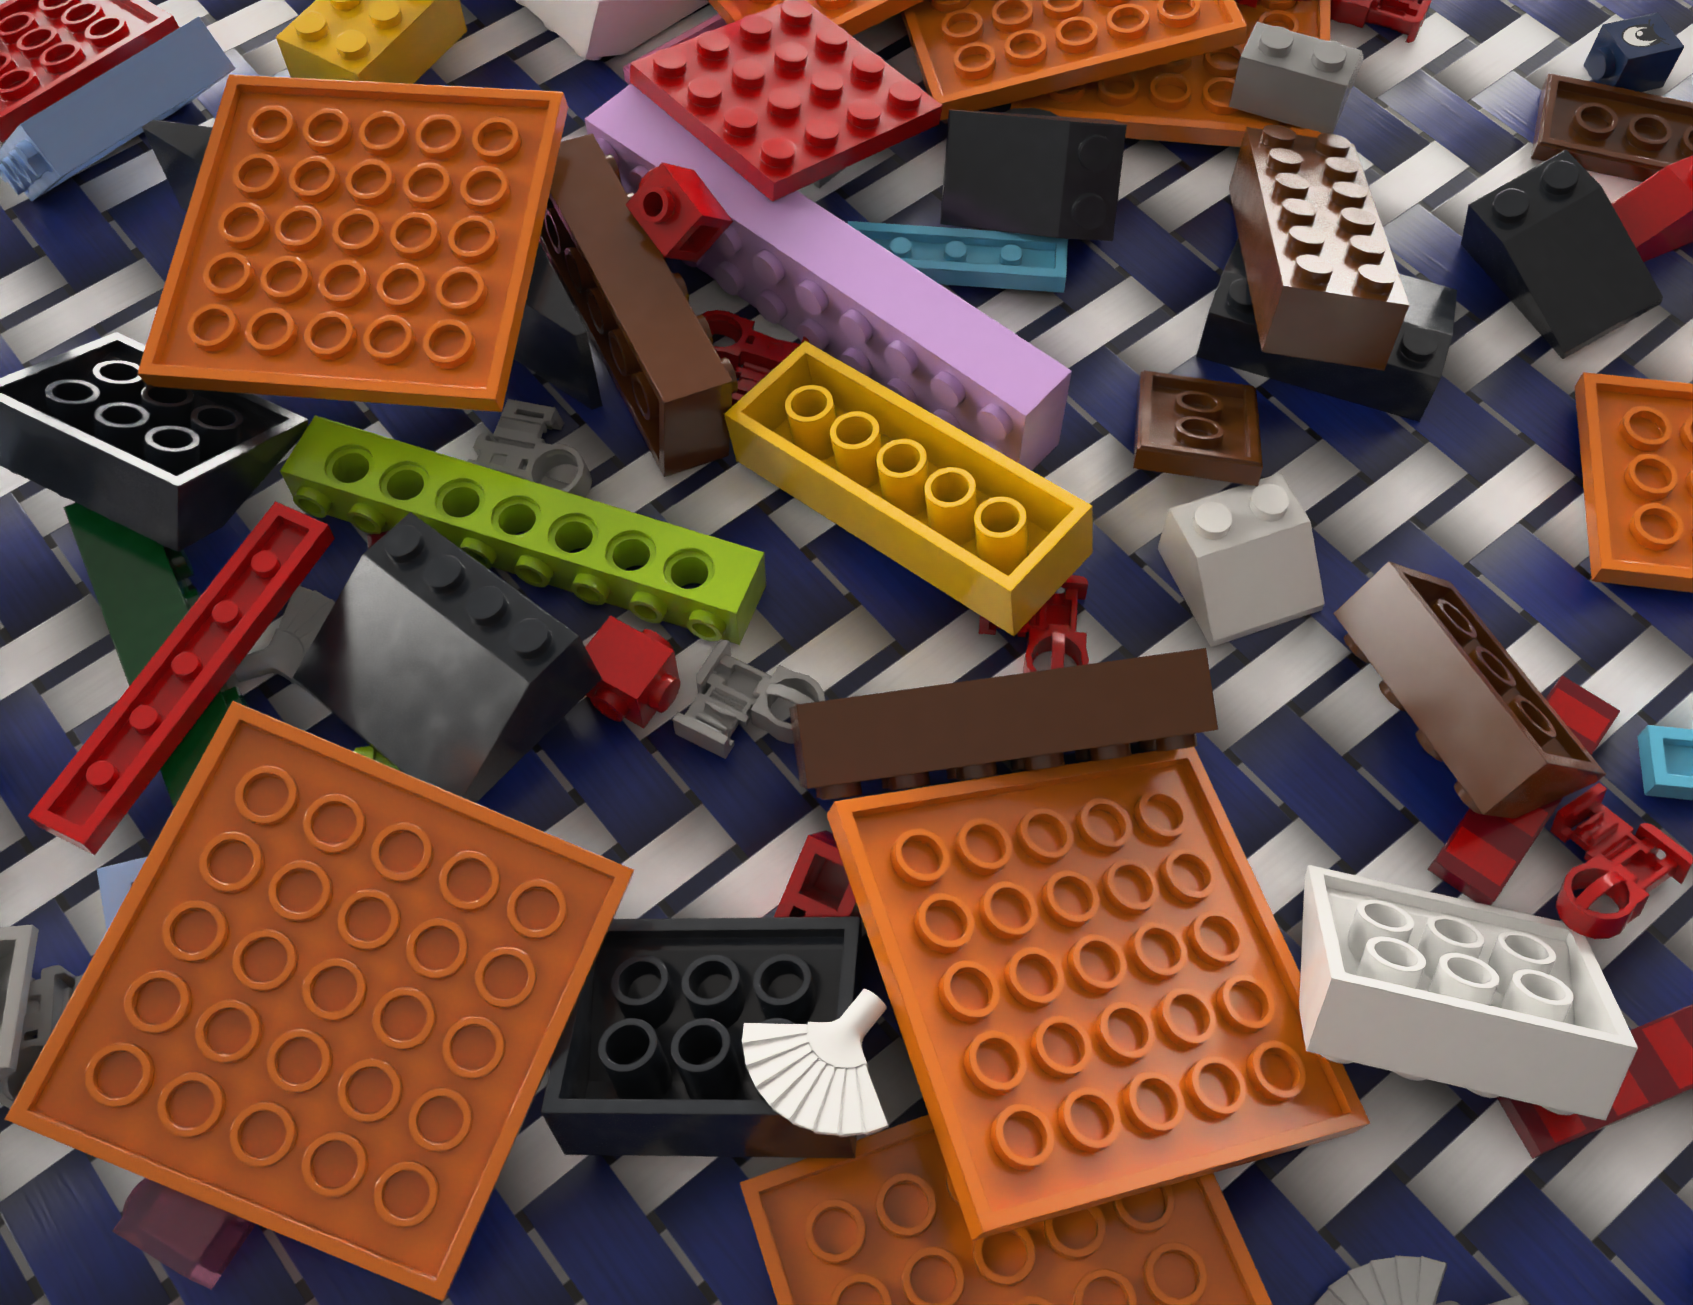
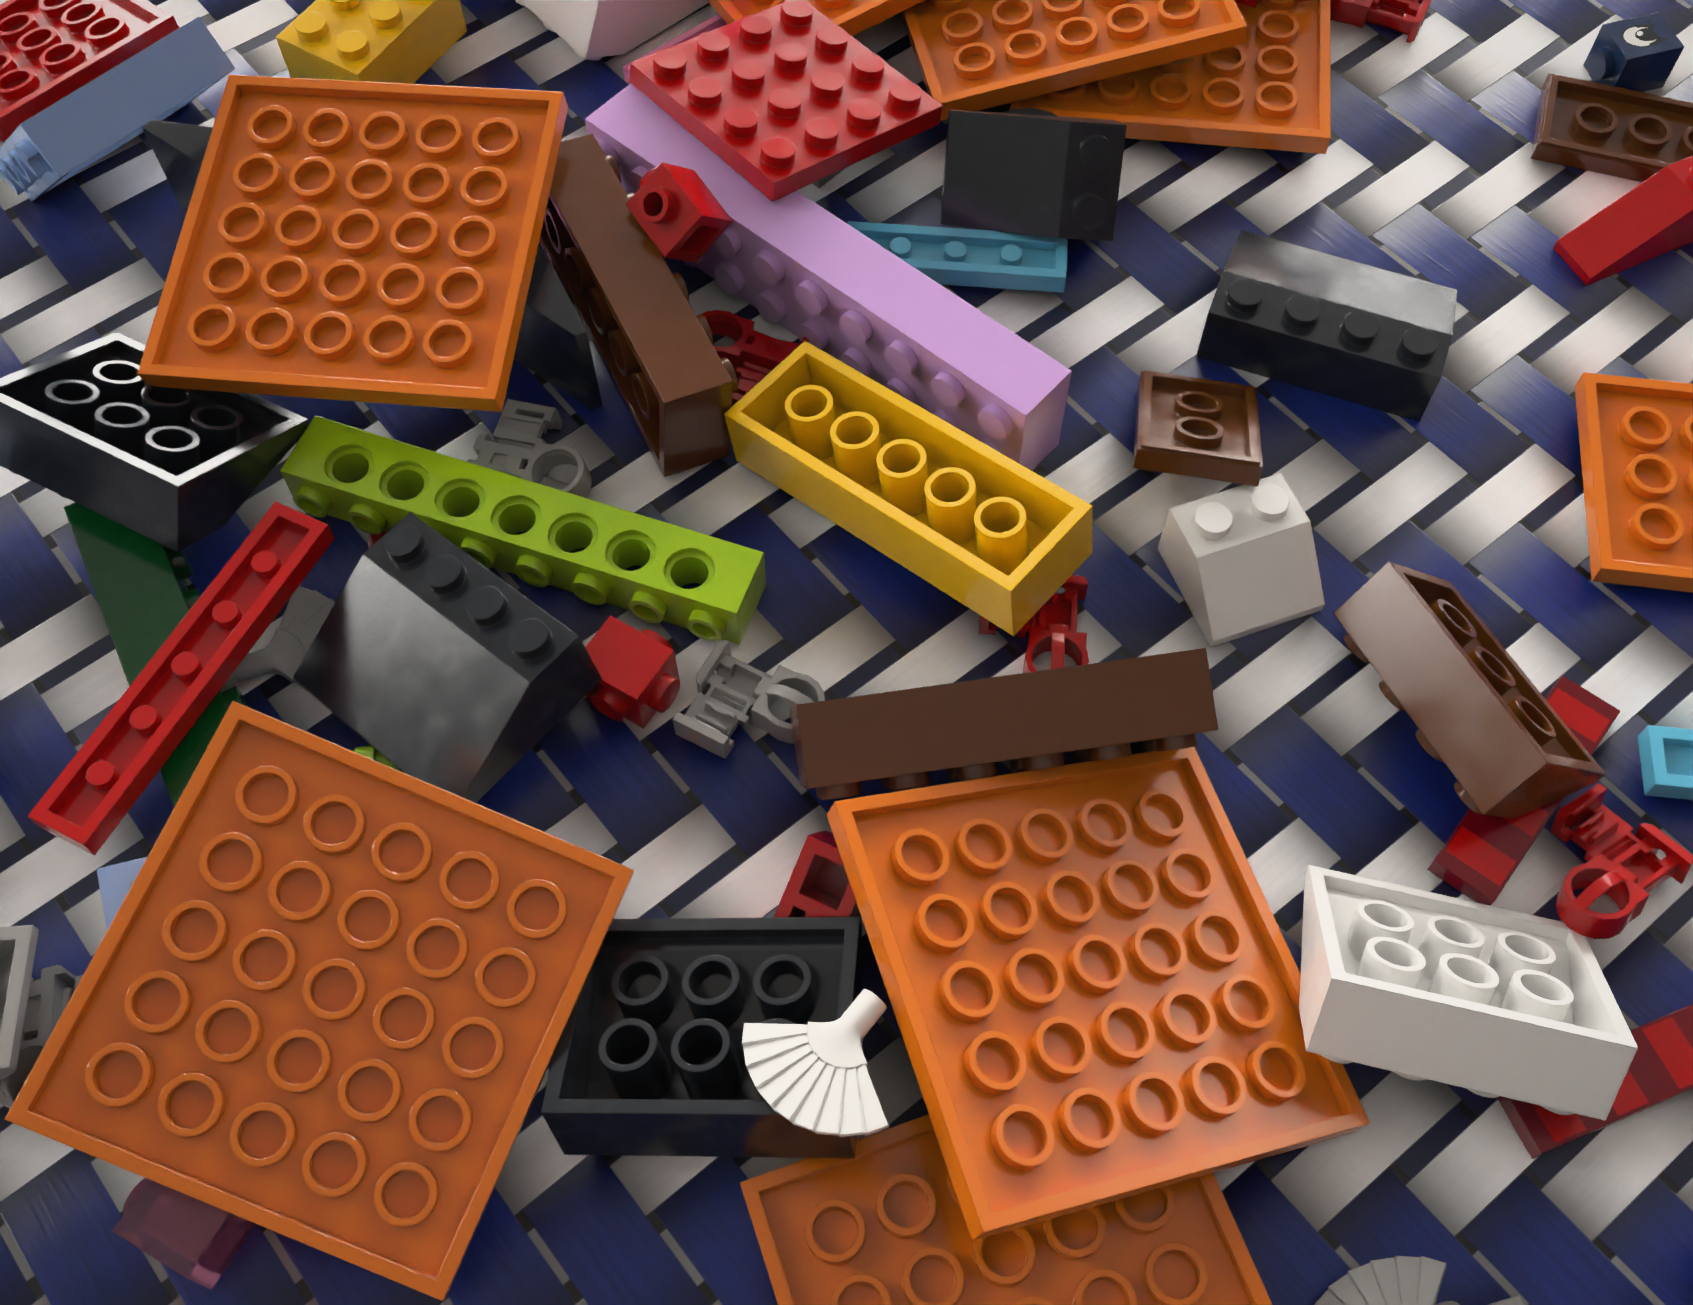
light grey slope [1229,22,1364,134] -> none
reddish brown brick [1229,125,1409,371] -> none
black slope [1461,150,1663,359] -> none

